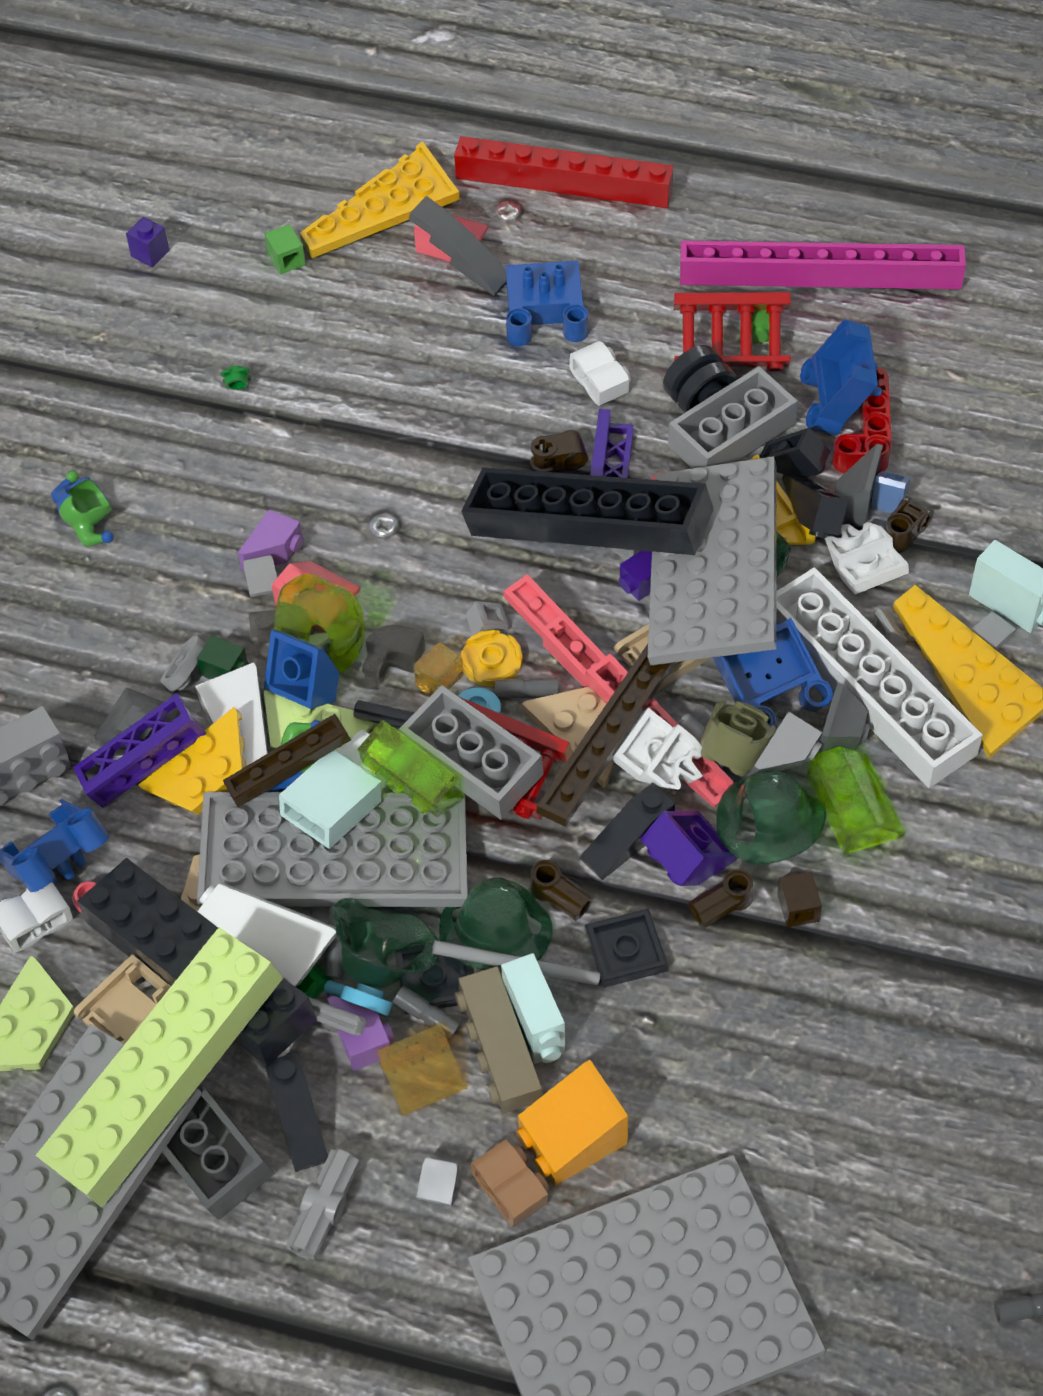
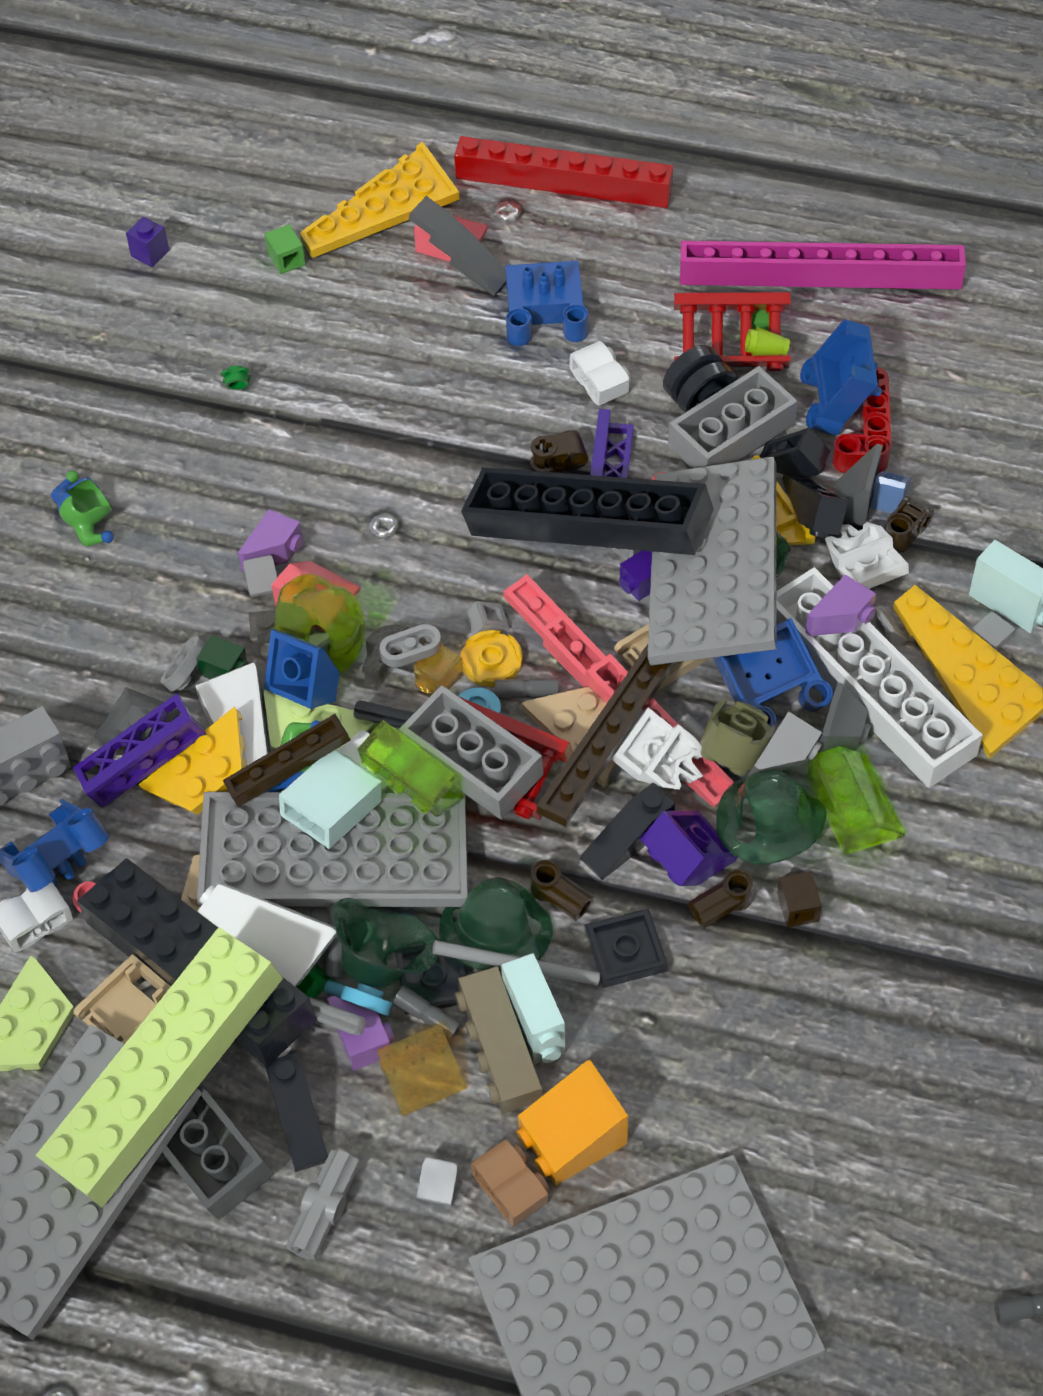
none -> light grey plate [379,624,441,667]
none -> lime cone [745,327,790,356]
none -> medium lavender slope [805,574,876,636]

